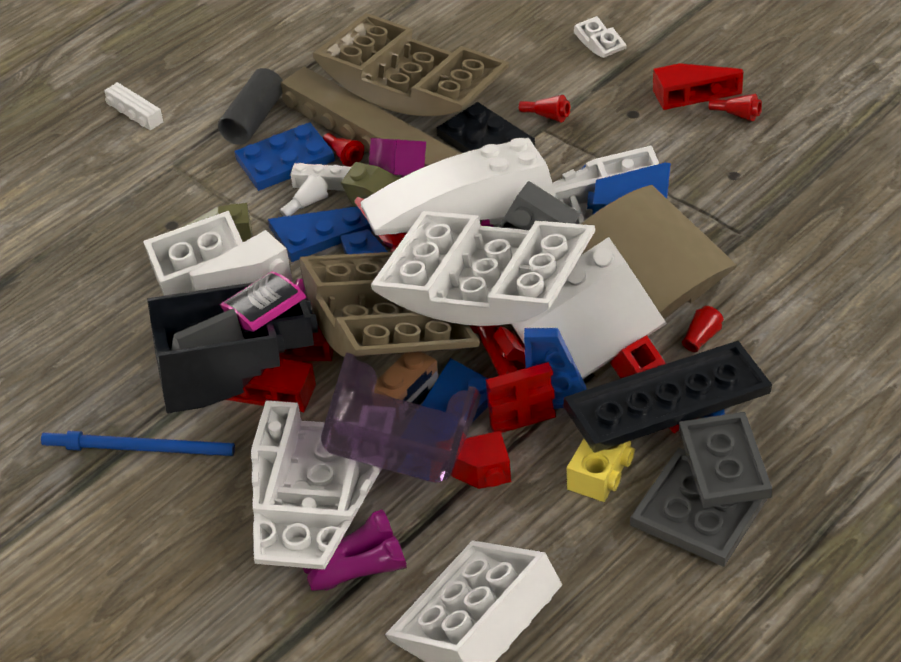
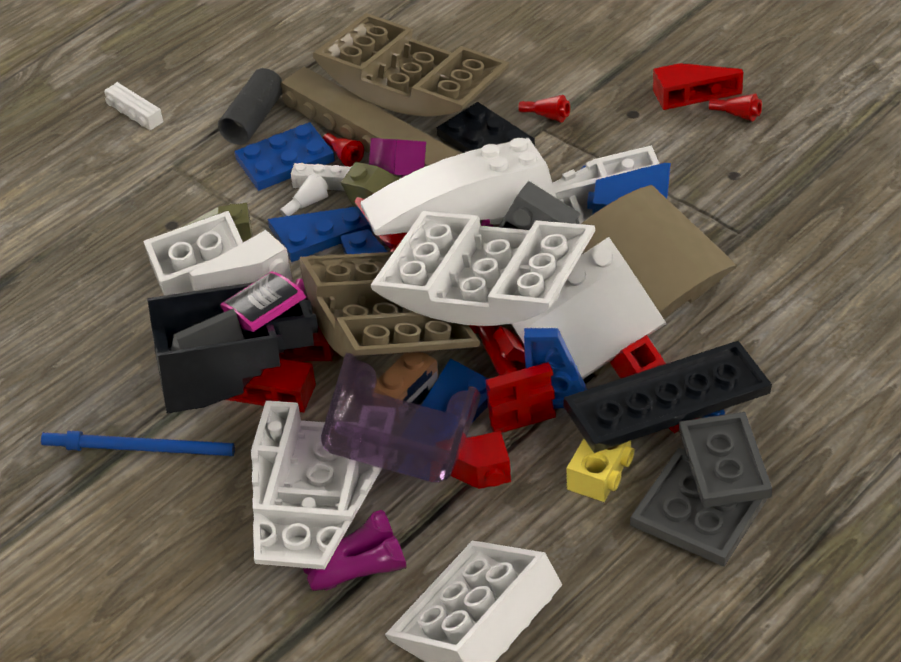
white slope [574,16,627,58] -> none
red cone [682,305,724,353] -> none

